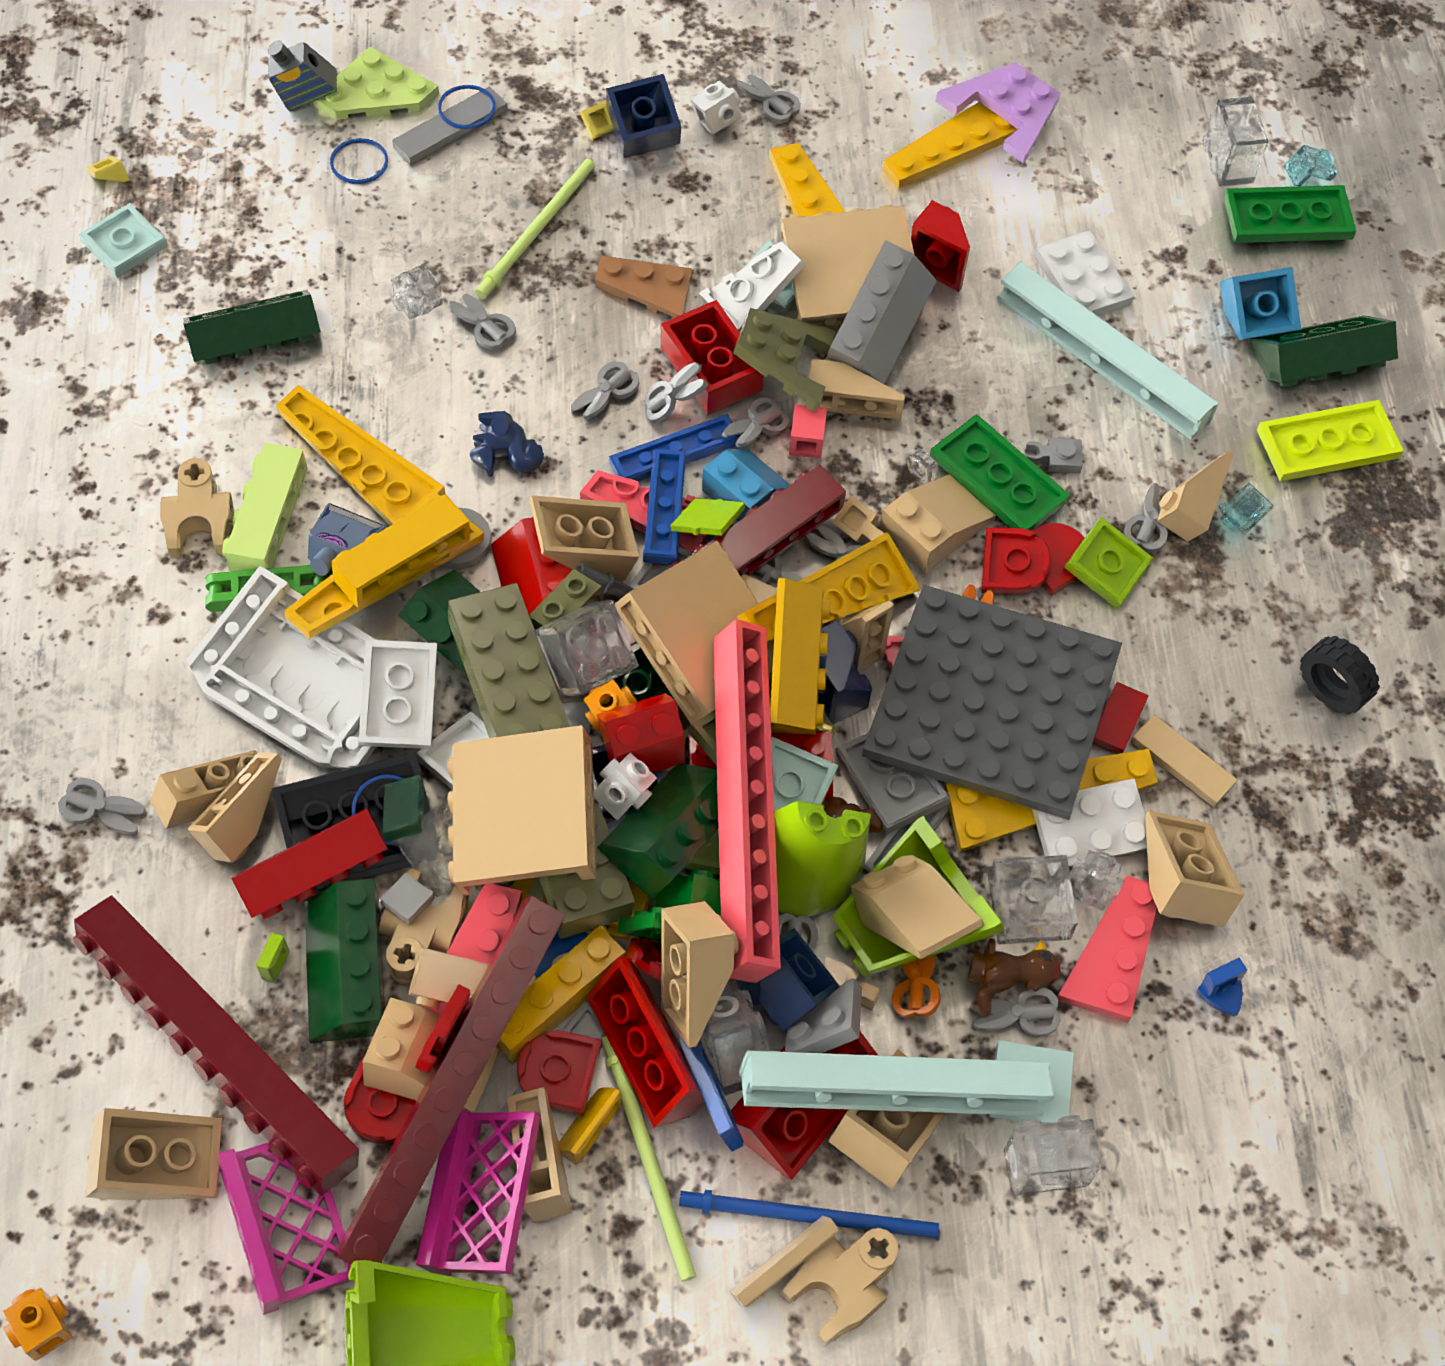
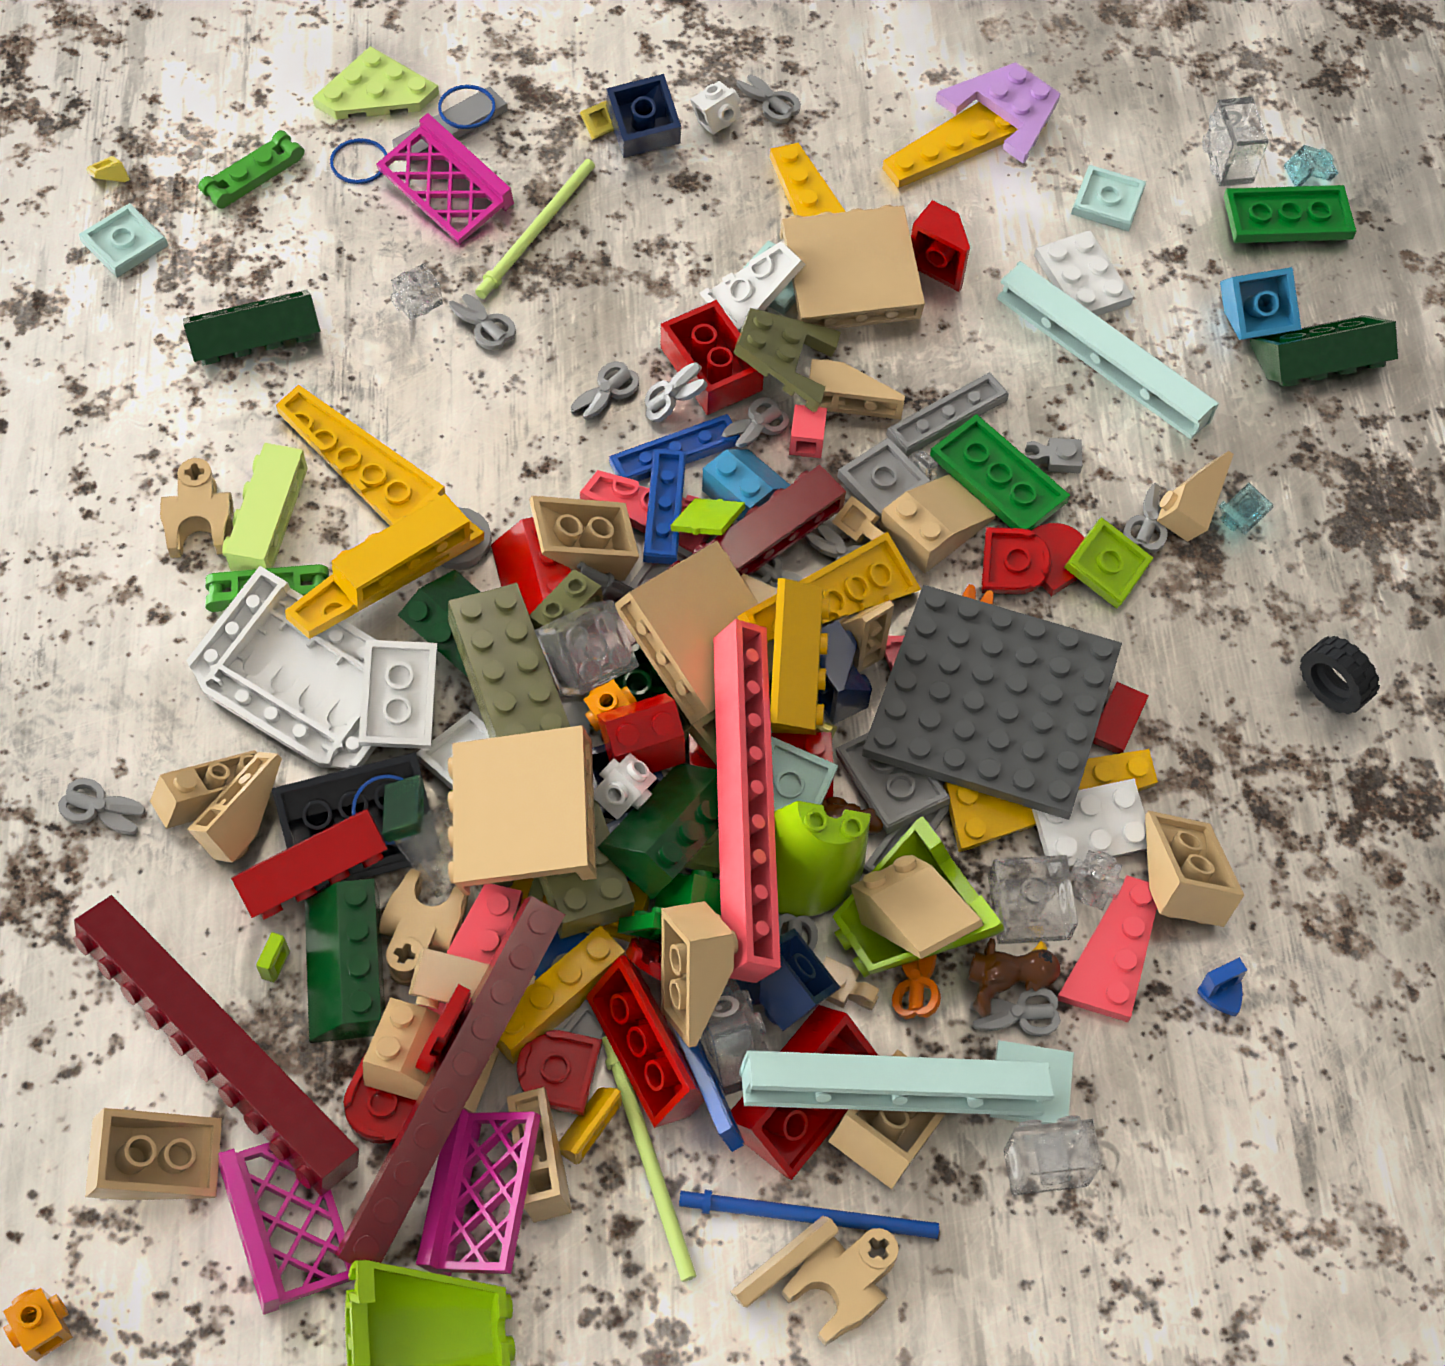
dark grey torso [268,40,337,111] -> none
sand blue torso [308,503,386,576] -> none
light grey tile [380,872,435,926] -> none
dark blue animal [470,411,544,477] -> none
medium nougat wing [595,255,692,319] -> none
light grey wing [785,978,862,1053] -> none
light grey slope [826,240,937,384] -> none
tan tile [1131,714,1238,808] -> none
neon yellow plate [1257,400,1404,482] -> none
none -> bright green plate [198,130,304,209]
none -> dark pink fence [376,113,514,245]
none -> light grey plate [837,438,931,521]
none -> light grey tile [886,372,1009,456]
none -> light aqua tile [1071,165,1146,231]

